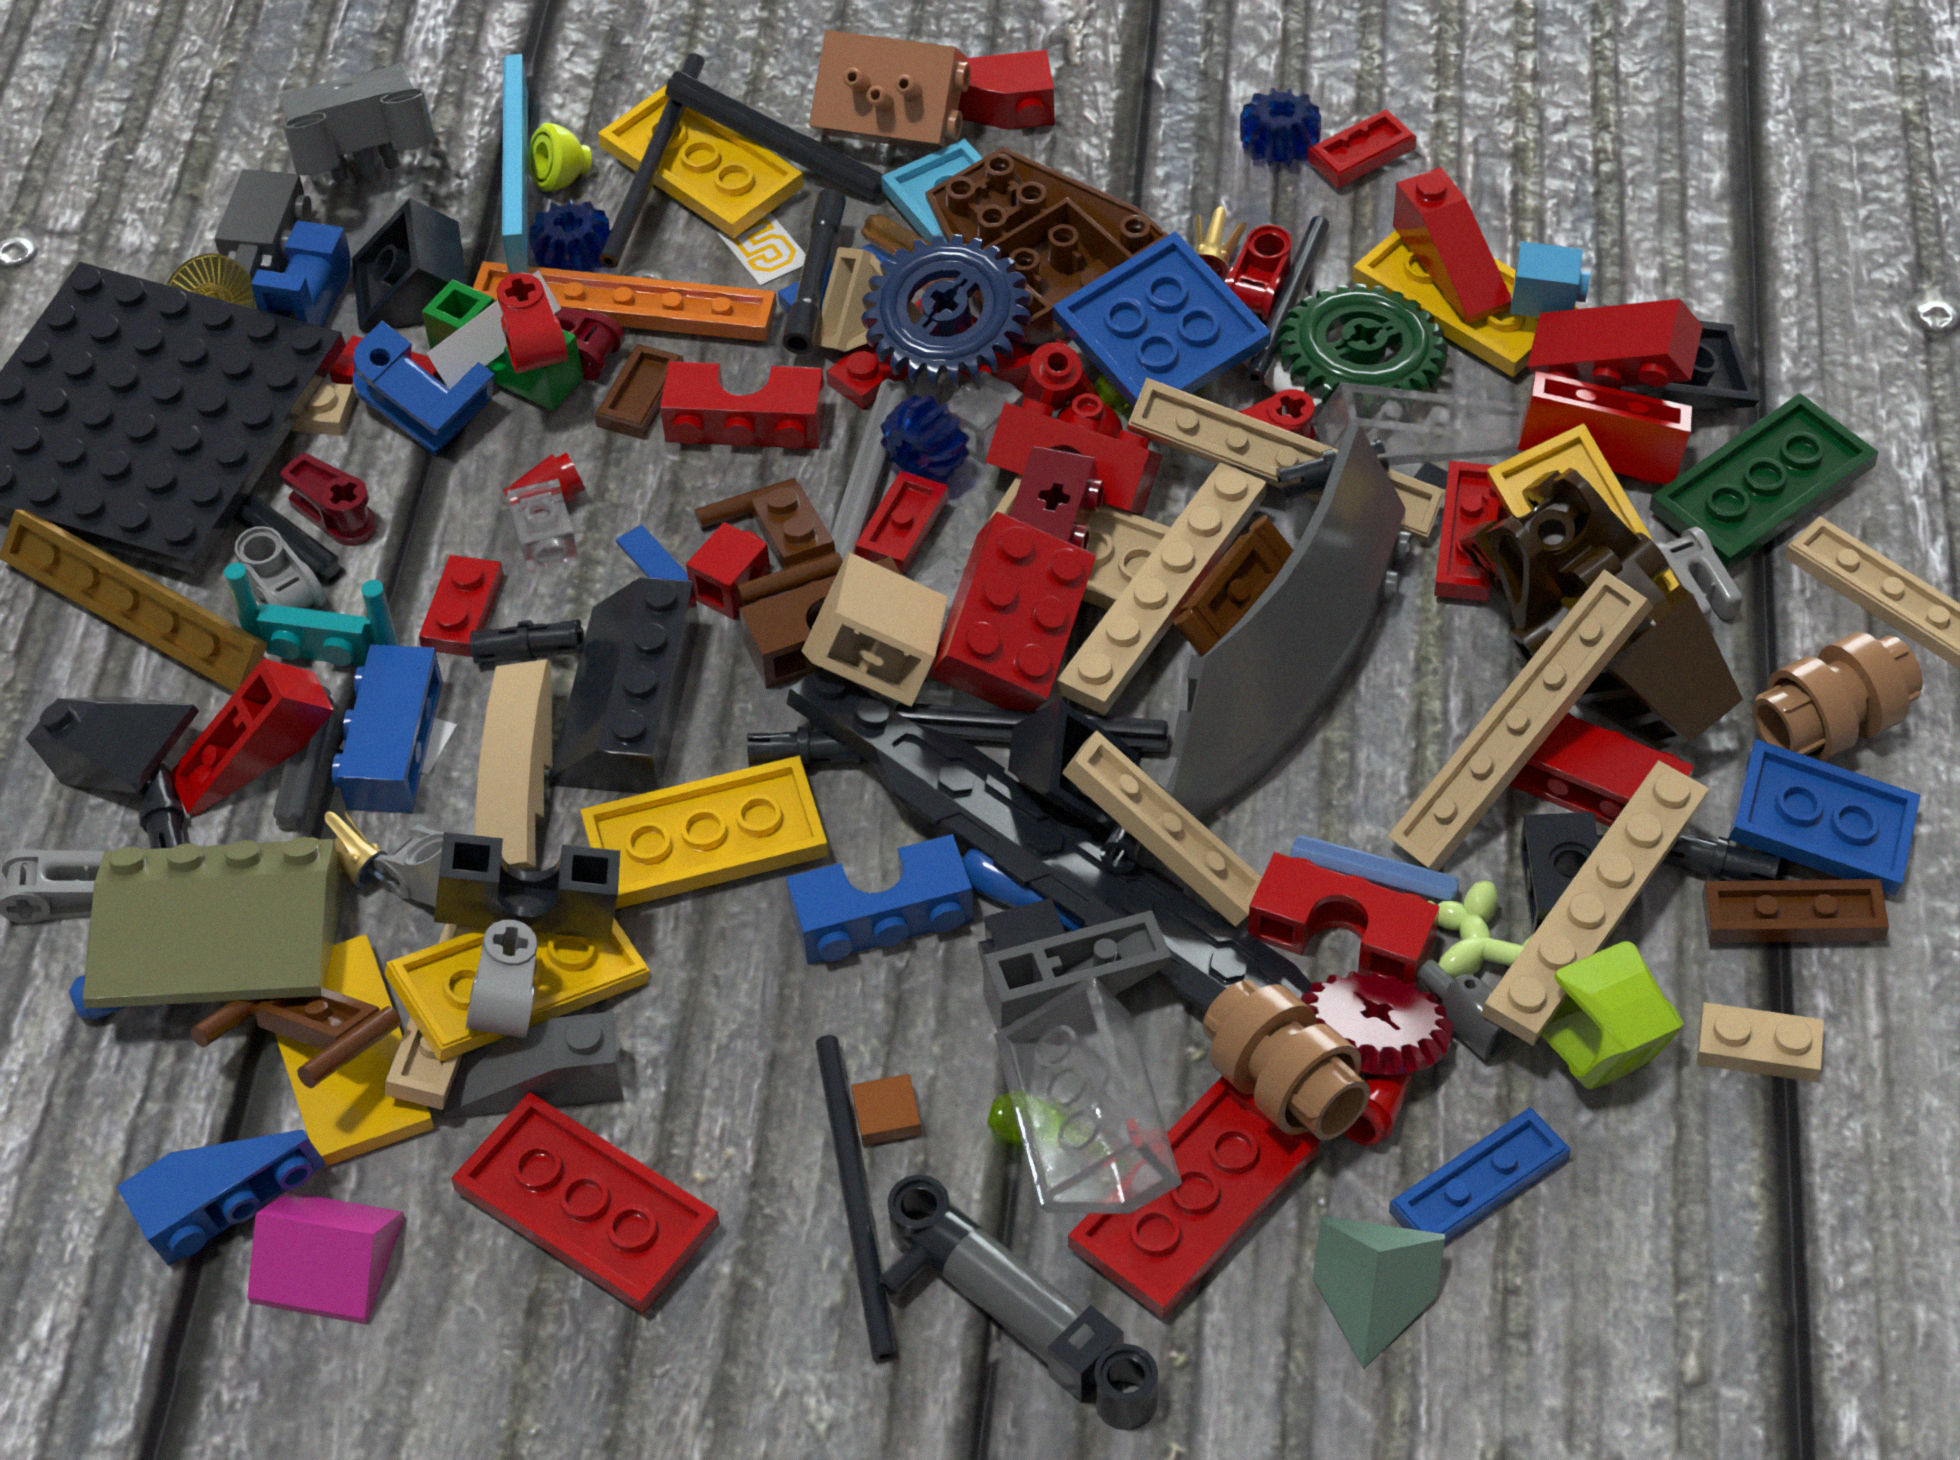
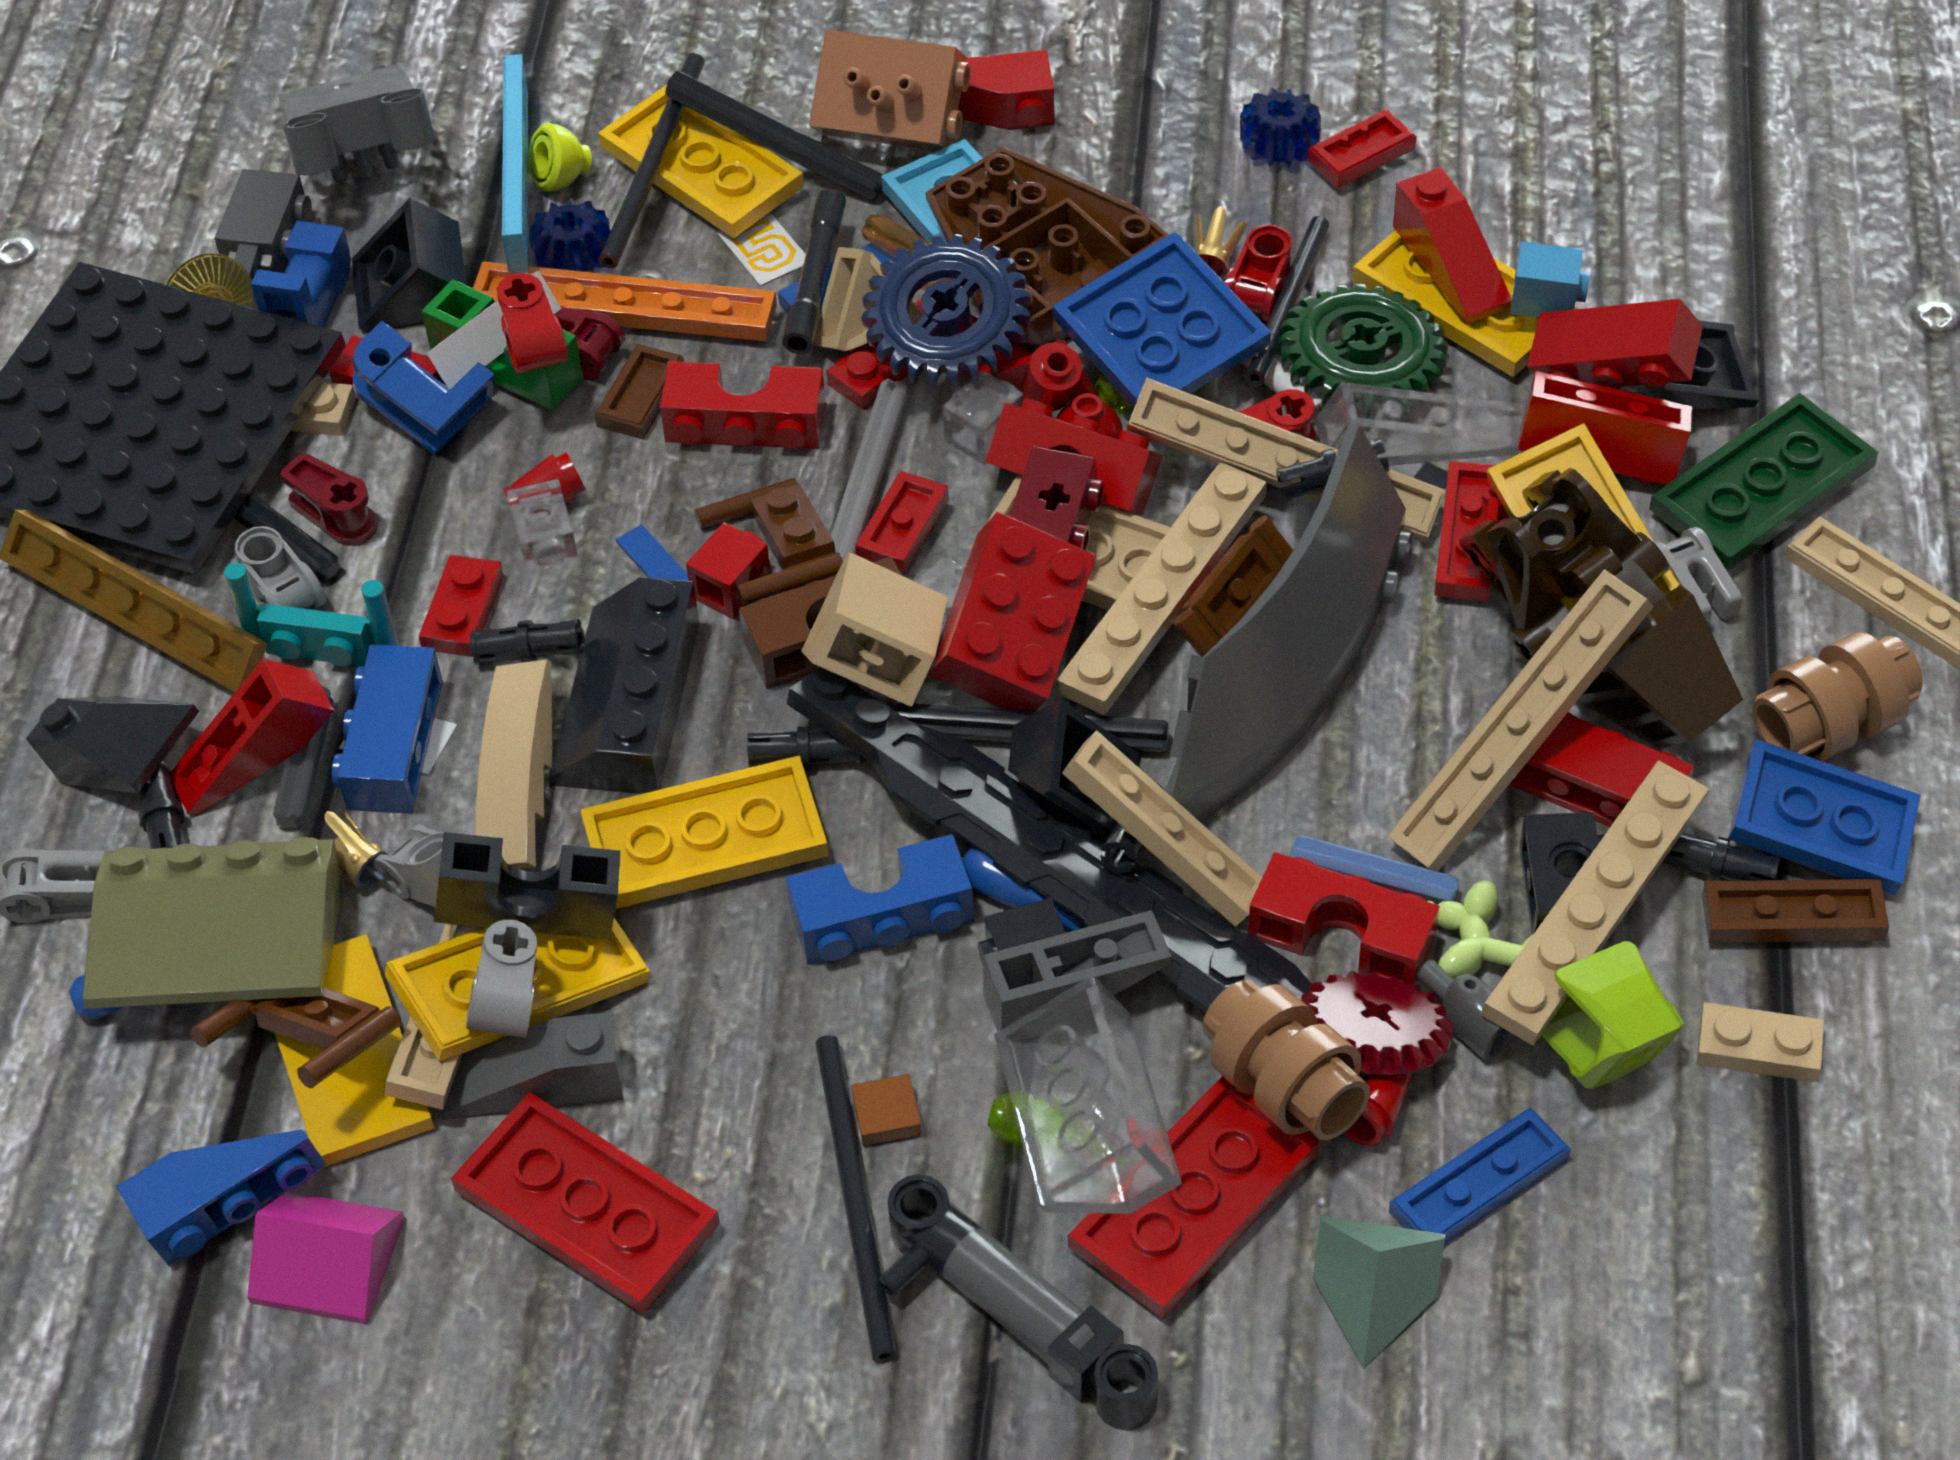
clear blue gear [880,394,970,483] -> none

